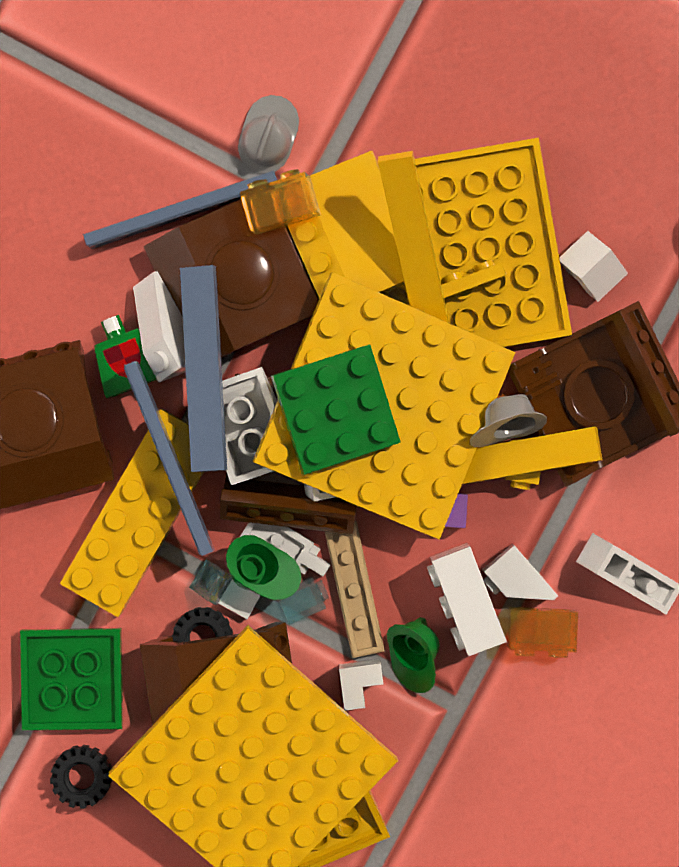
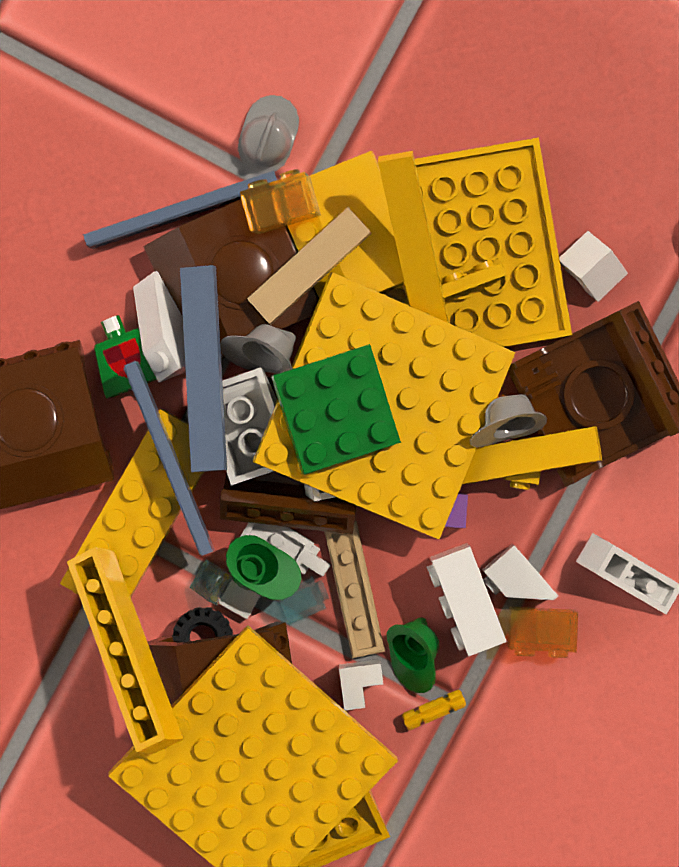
green plate [20,628,123,730] -> none
black tyre [50,745,112,809] -> none
none -> yellow brick [67,547,184,753]
none -> light grey piece [220,324,296,374]
none -> tan tile [247,207,372,325]
none -> yellow axle [402,690,466,730]

